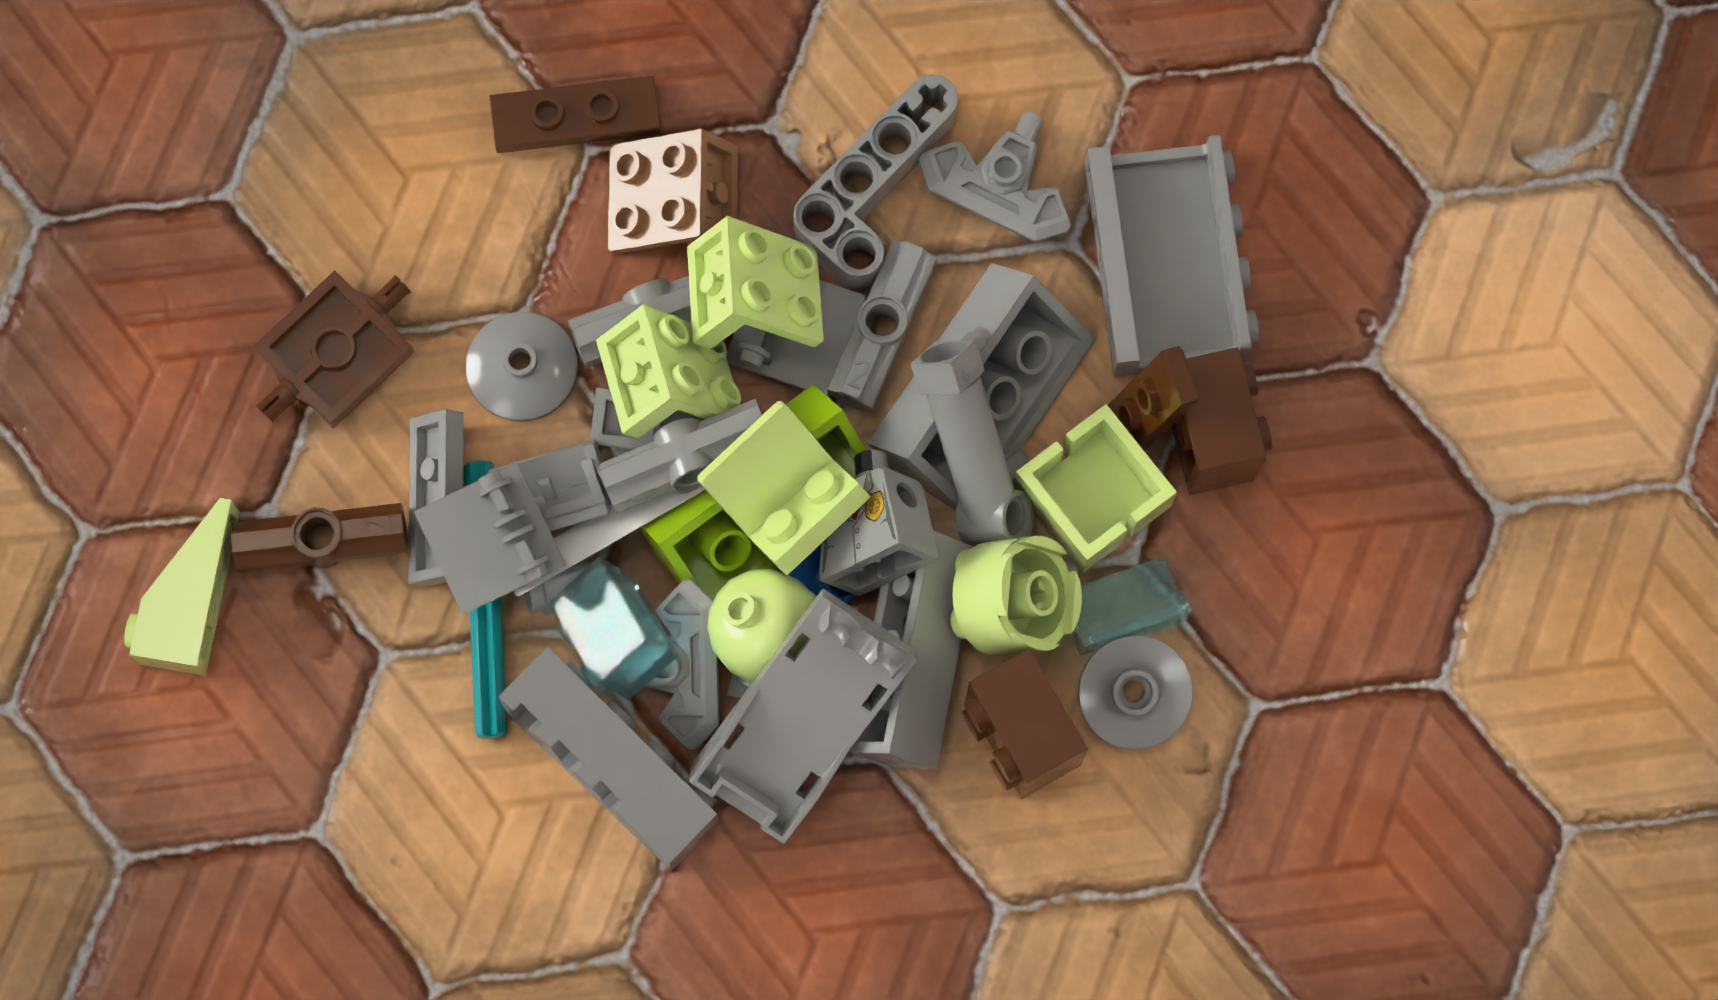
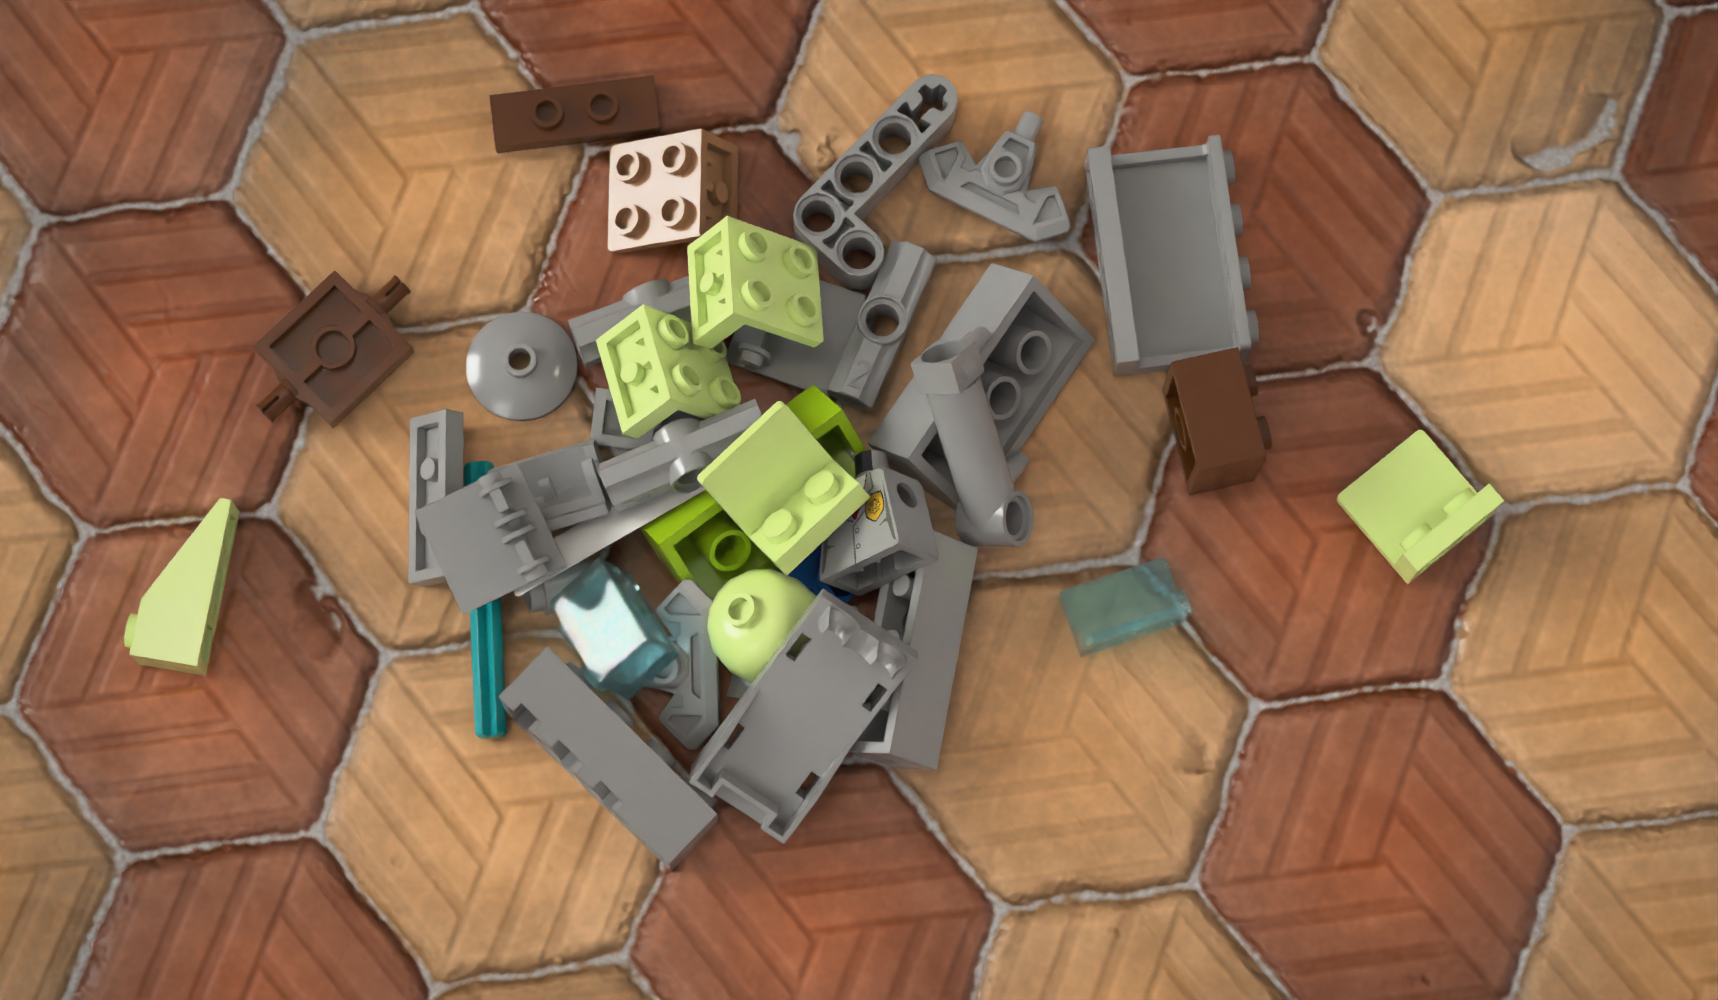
reddish brown piece [231,503,408,573] -> none
yellowish green brick [950,536,1082,655] -> none
reddish brown brick [962,648,1088,799] -> none
yellowish green piece [1014,404,1177,573] -> none
light grey dish [1078,635,1193,750] -> none
reddish brown plate [1108,346,1200,451] -> none
none -> yellowish green bracket [1337,430,1504,584]

